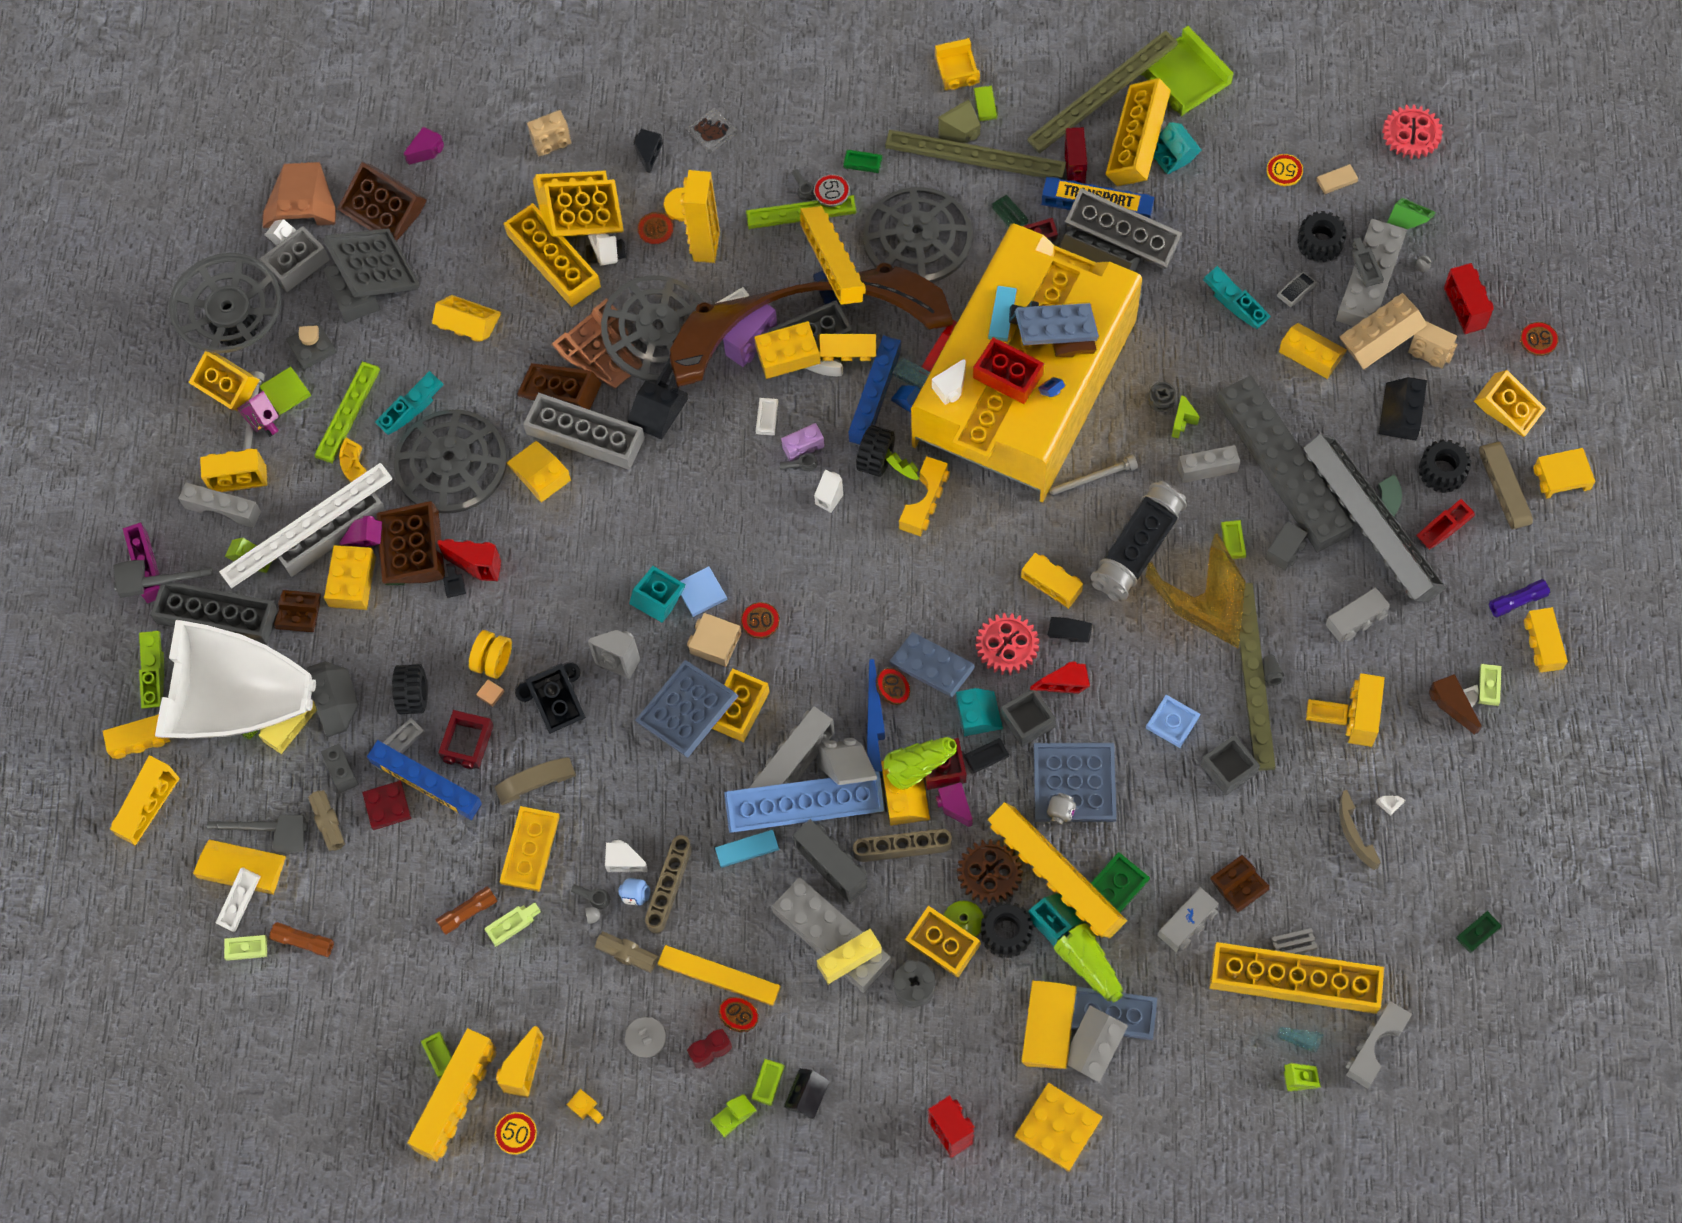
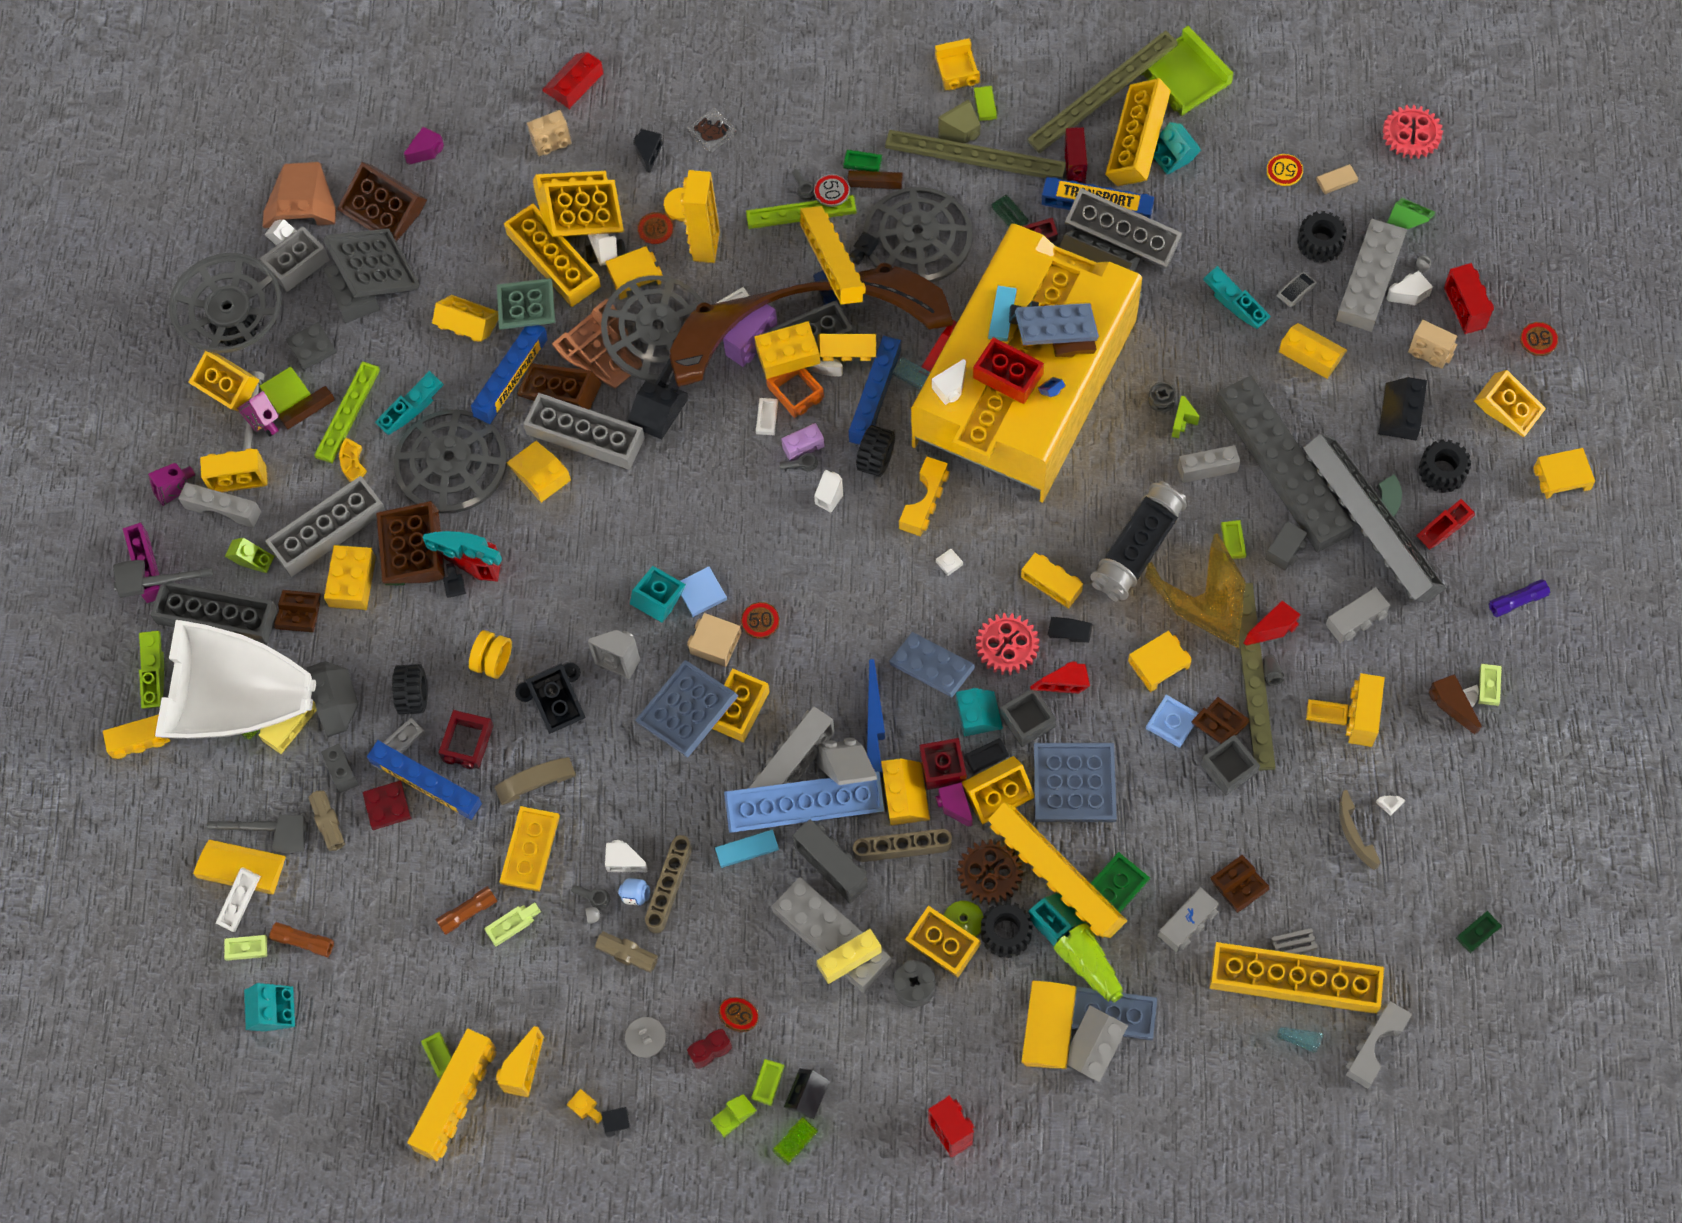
yellow wedge [110,755,180,846] -> none
white plate [219,463,393,589] -> none
tan tile [299,325,319,346] -> none
magenta slope [340,516,382,547] -> none
light nougat tile [476,680,505,707] -> none
piece [495,1112,537,1155] -> none
yellow tile [658,945,780,1006] -> none
piece [875,668,910,705] -> none
lime cone [884,737,957,790] -> none
lime slope [885,449,920,481] -> none
blue slope [891,385,921,413] -> none
yellow plate [1015,1082,1103,1172] -> none
light grey head [1047,793,1076,825] -> none
light grey piece [1049,454,1138,495] -> none
lime slope [1284,1063,1320,1091] -> none
tan brick [1340,293,1428,369] -> none
dark grey hinge [1351,237,1384,288] -> none
dark tan beam [1479,441,1533,530] -> none
yellow brick [1524,607,1568,673] -> none
none -> magenta torso [148,463,195,506]
none -> teal slope [244,983,295,1032]
none -> reddish brown slope [278,386,335,430]
none -> teal slope [422,531,502,566]
none -> blue brick [471,325,548,424]
none -> sand green slope [497,278,555,330]
none -> red slope [542,52,604,109]
none -> black panel [601,1107,630,1137]
none -> yellow panel [605,246,663,300]
none -> orange window [766,368,824,418]
none -> clear neon green slope [773,1117,818,1165]
none -> reddish brown slope [847,170,903,189]
none -> black plate [849,231,880,265]
none -> white plate [936,549,963,576]
none -> yellow slope [961,756,1034,825]
none -> yellow panel [1128,630,1191,692]
none -> reddish brown slope [1191,697,1249,744]
none -> red slope [1243,600,1301,646]
none -> white slope [1386,271,1433,305]

